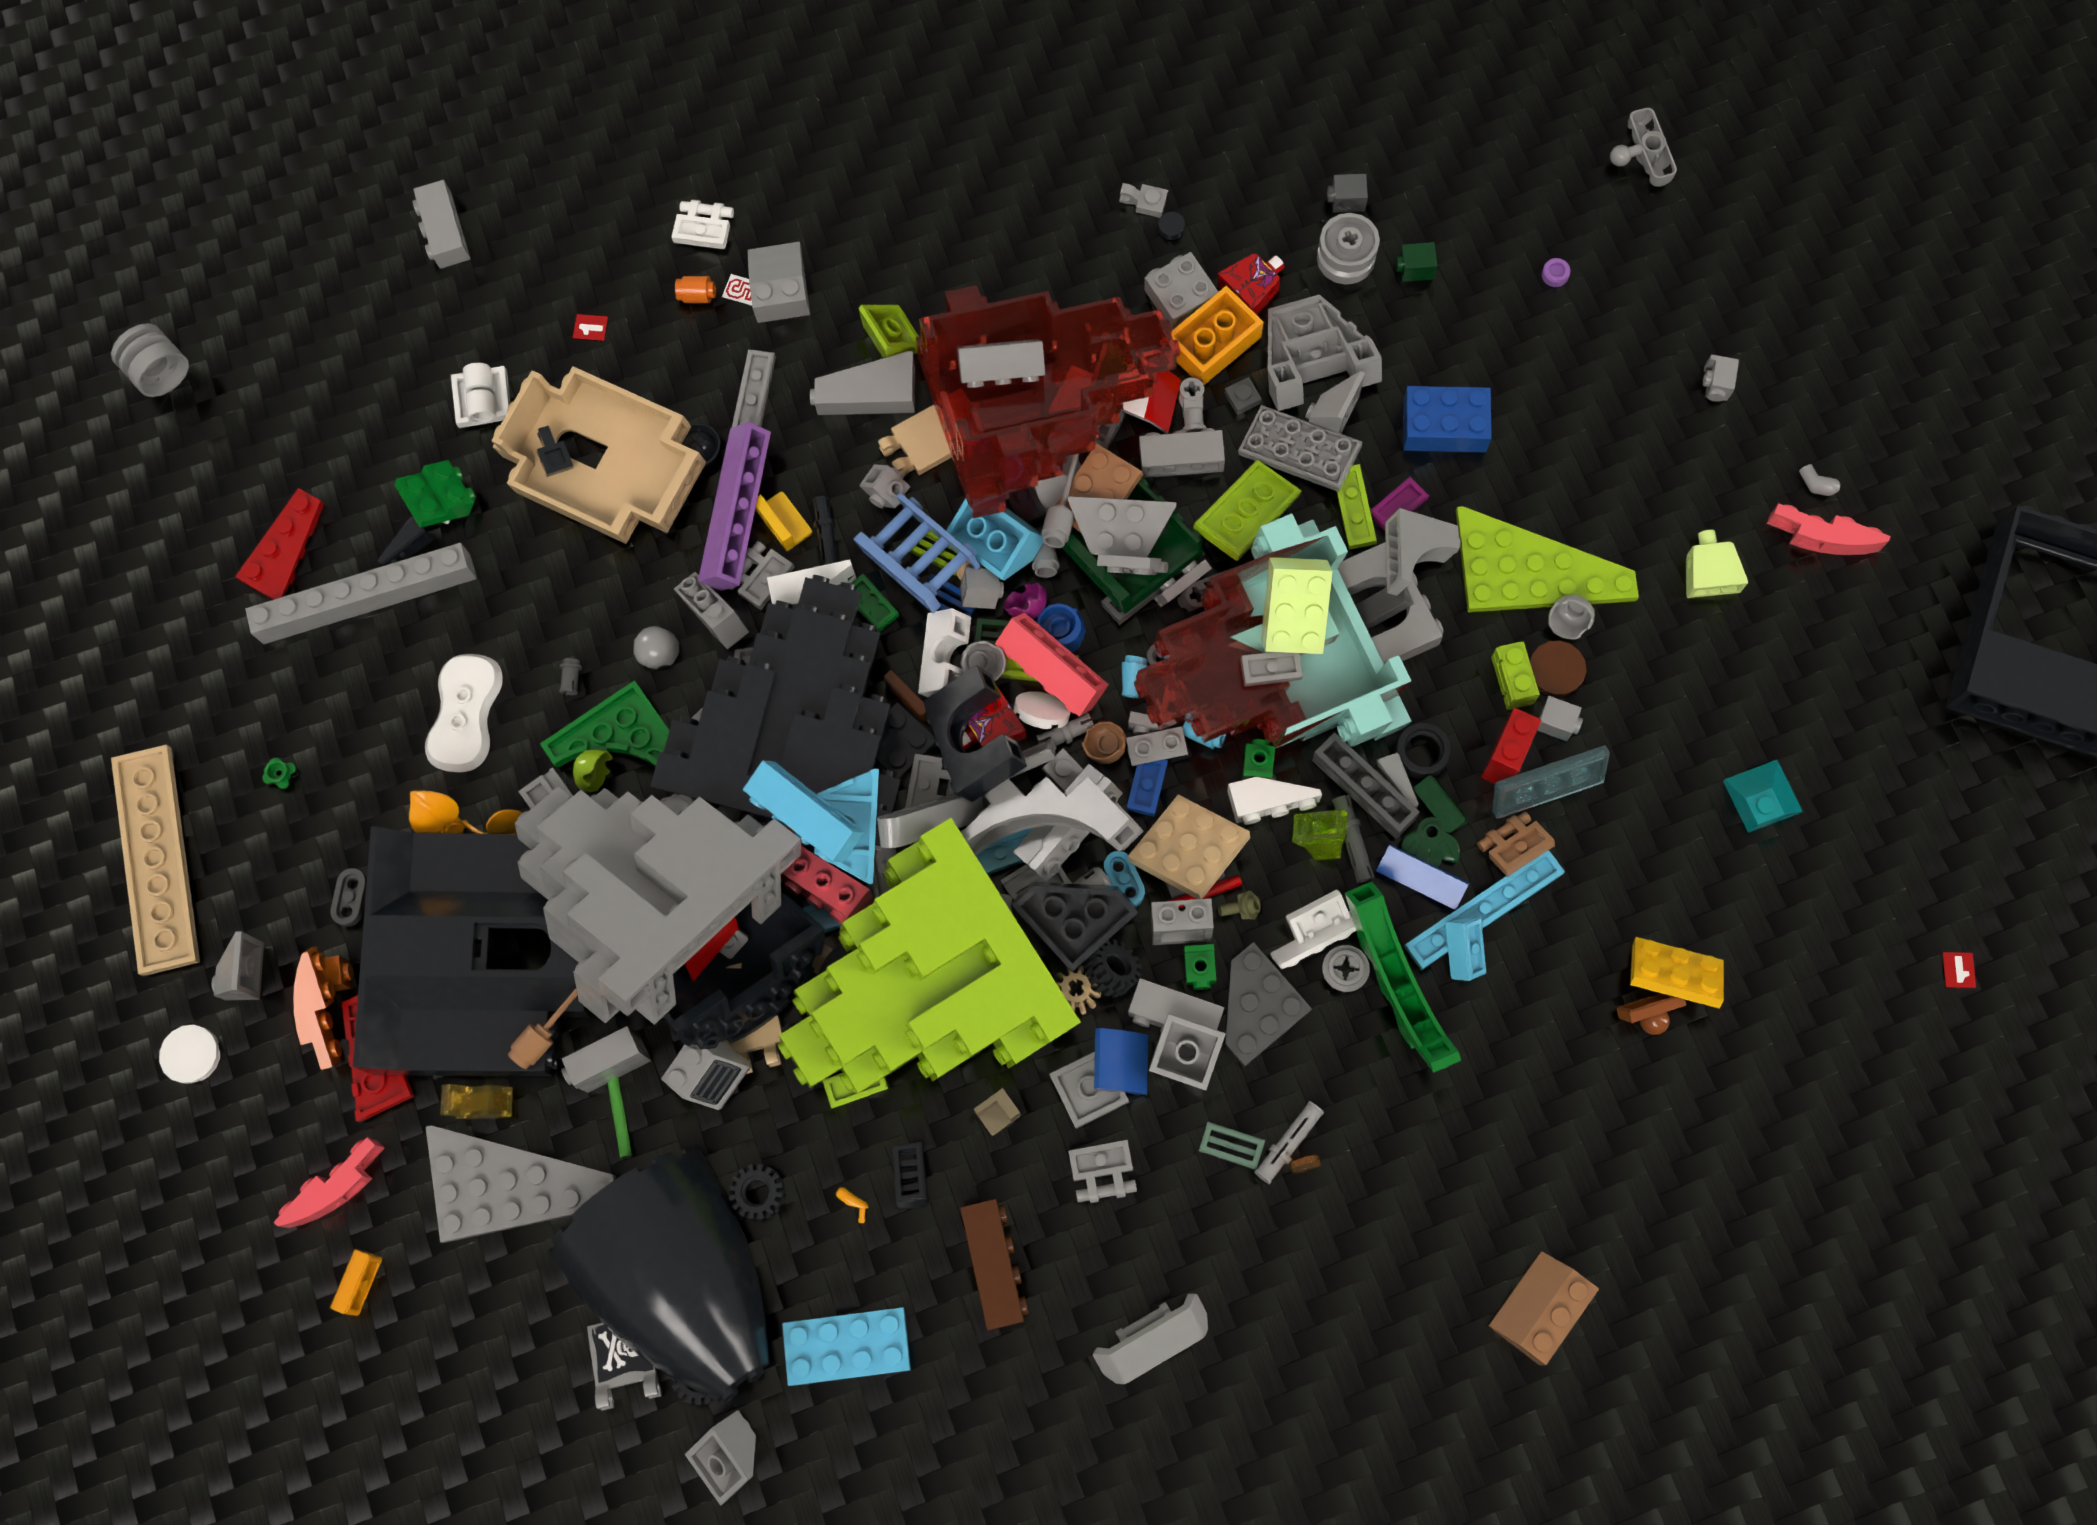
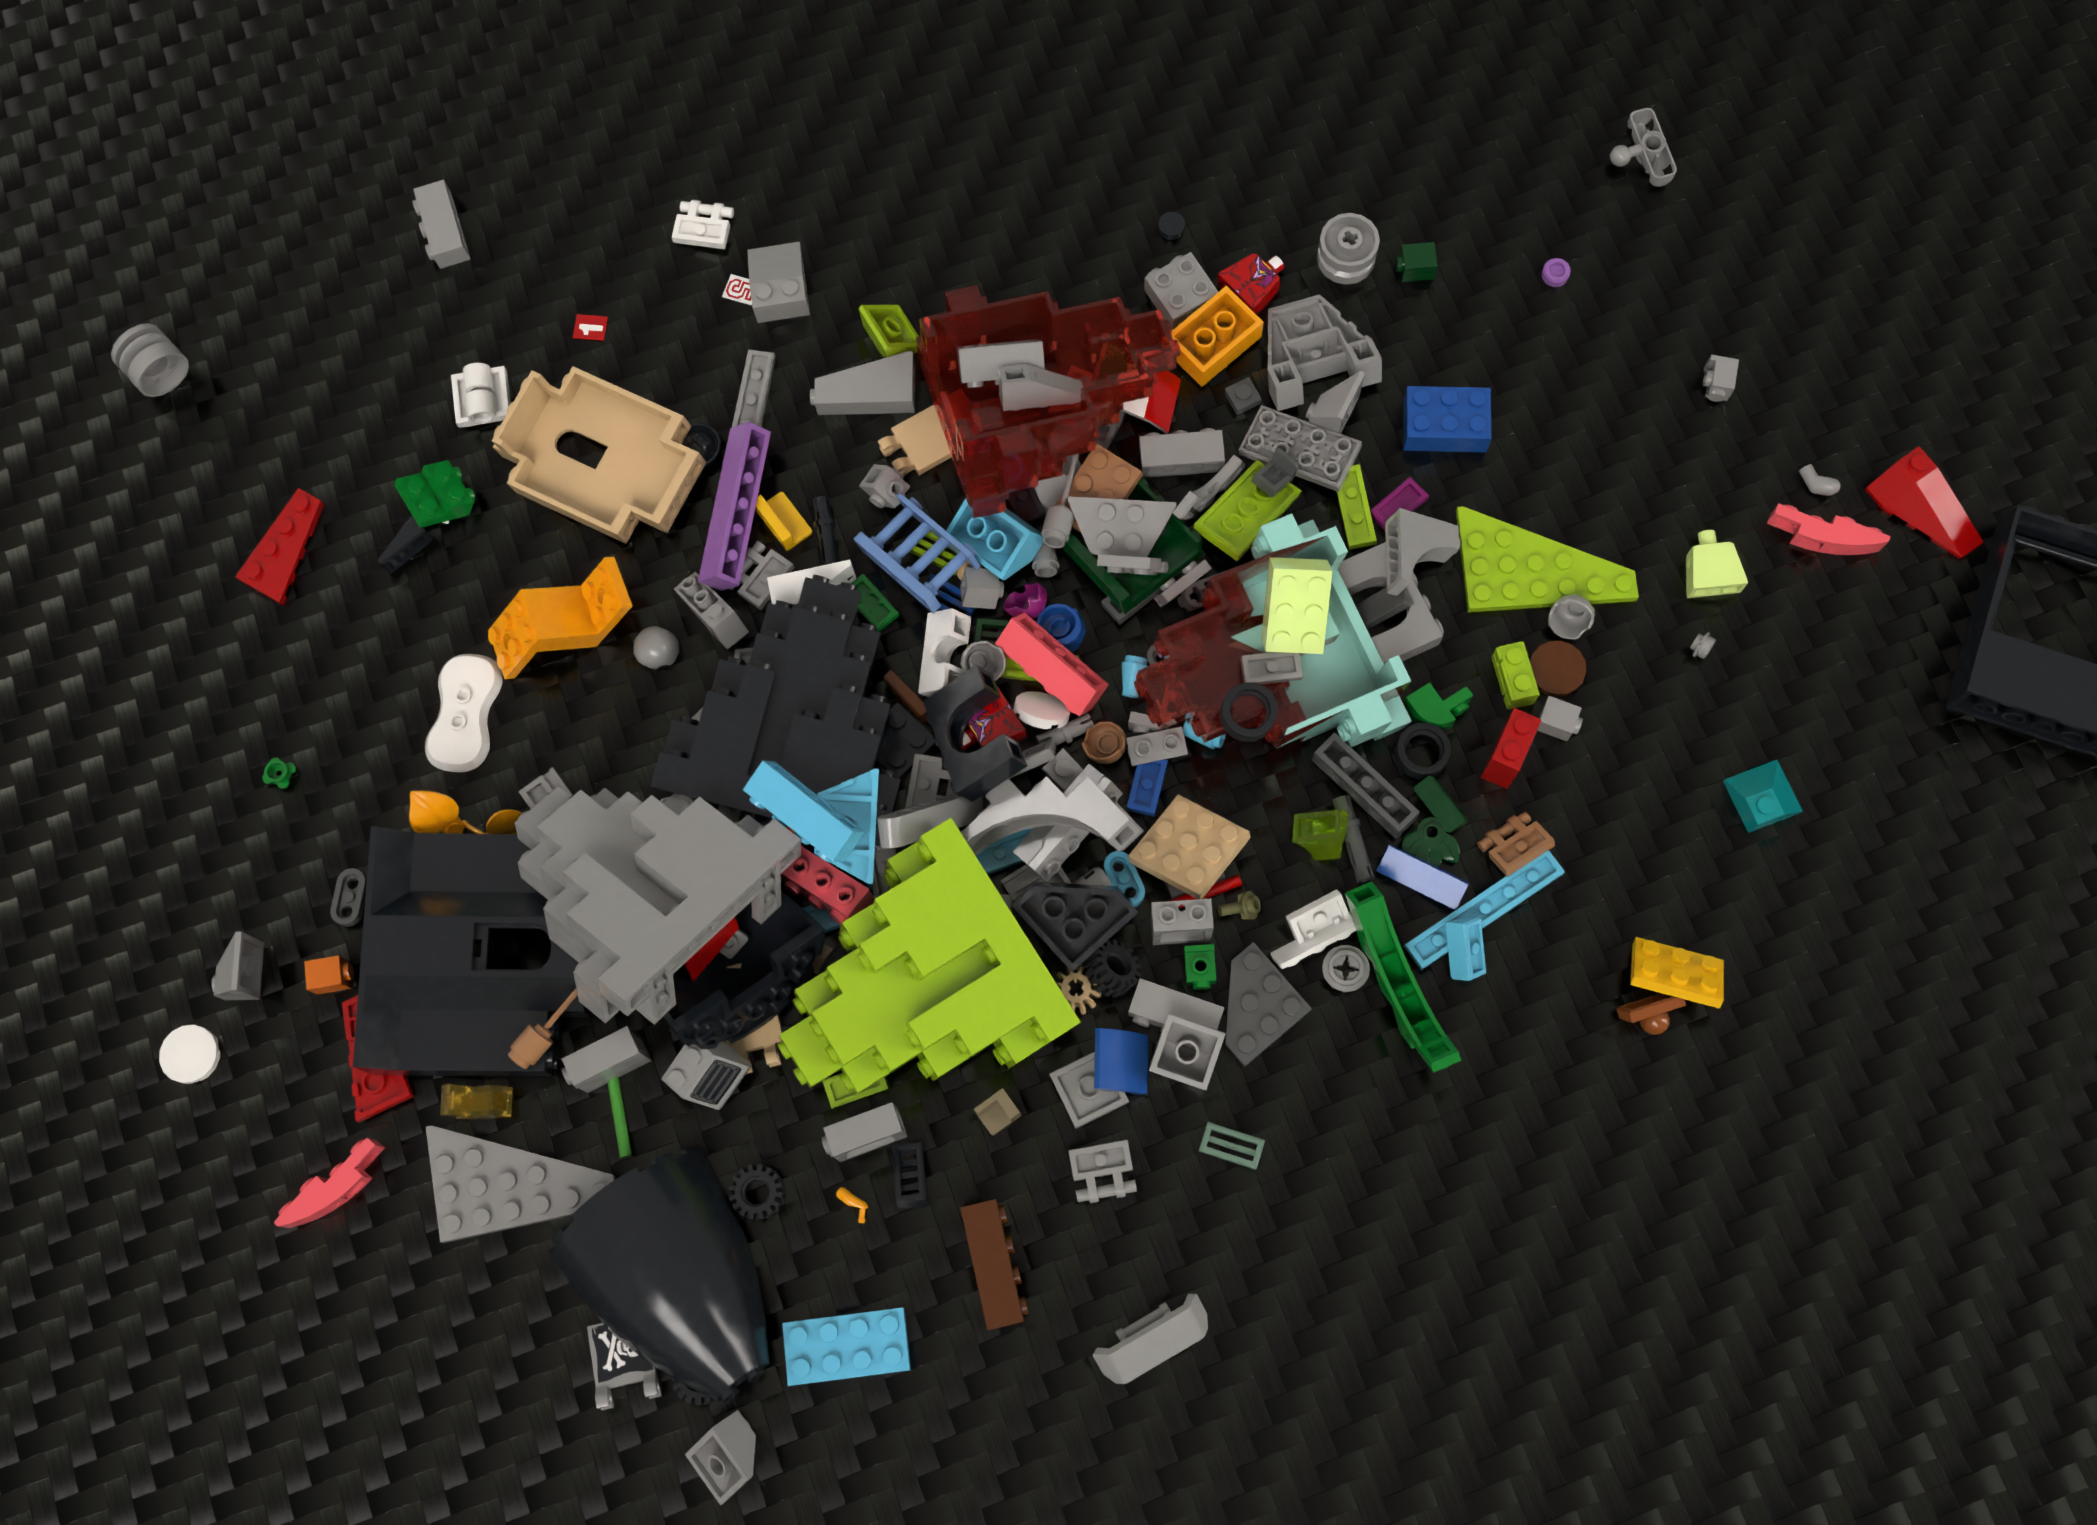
tan plate [111,745,200,976] -> none
light grey brick [245,543,477,644] -> none
slope [293,946,342,1070] -> none
light orange brick [330,1249,382,1316] -> none
black plate [537,426,573,477] -> none
green plate [540,680,669,768] -> none
dark grey pin [559,658,582,695] -> none
lime hair [573,749,613,793] -> none
orange brick [675,276,716,303] -> none
light grey plate [1120,184,1168,218] -> none
light grey connector [1179,377,1207,433] -> none
white slope [1227,777,1322,825] -> none
green brick [1242,739,1275,780] -> none
light grey pin [1254,1101,1324,1184] -> none
clear orange tile [1290,1155,1322,1175] -> none
dark grey brick [1327,174,1368,213] -> none
light grey slope [1374,753,1419,809] -> none
medium nougat slope [1488,1251,1599,1365] -> none
clear light blue tile [1492,745,1610,819] -> none
red sticker [1943,952,1976,988] -> none
none -> light orange bracket [488,557,632,679]
none -> light grey window [821,1102,908,1162]
none -> light grey slope [998,364,1086,411]
none -> light grey tile [1173,455,1246,520]
none -> black tyre [1219,682,1278,742]
none -> dark grey bracket [1251,448,1299,498]
none -> green brick [1403,683,1473,731]
none -> light grey plate [1690,632,1716,659]
none -> red wedge [1865,446,1984,559]

